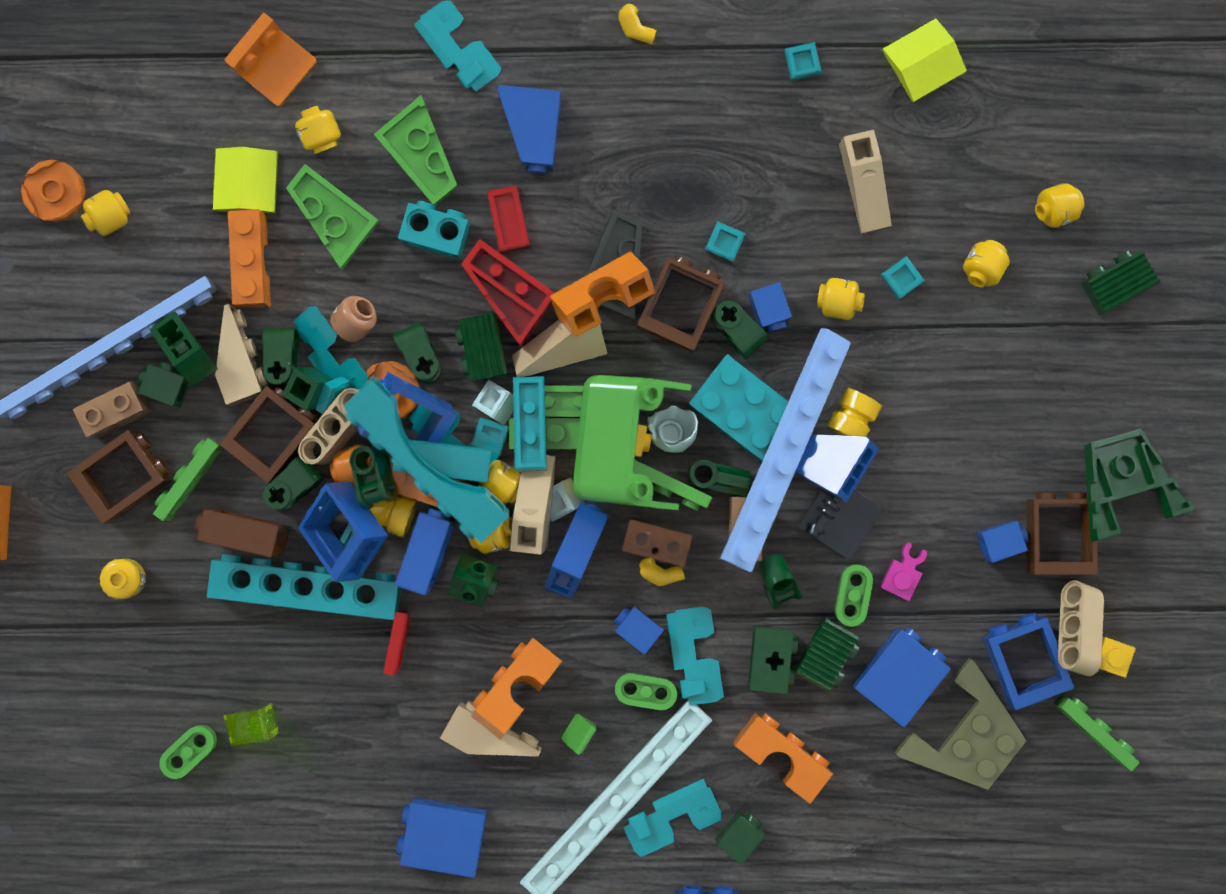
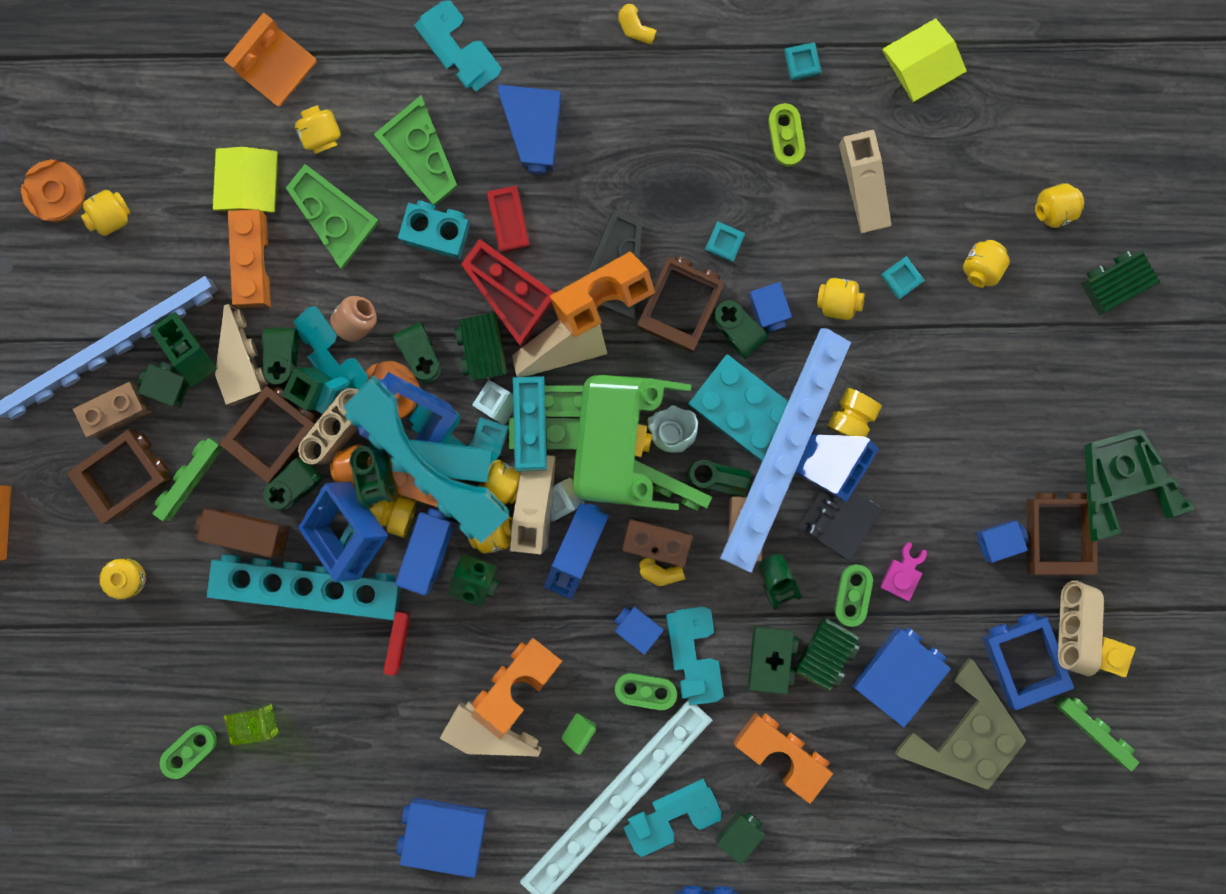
none -> lime plate [768,103,805,167]

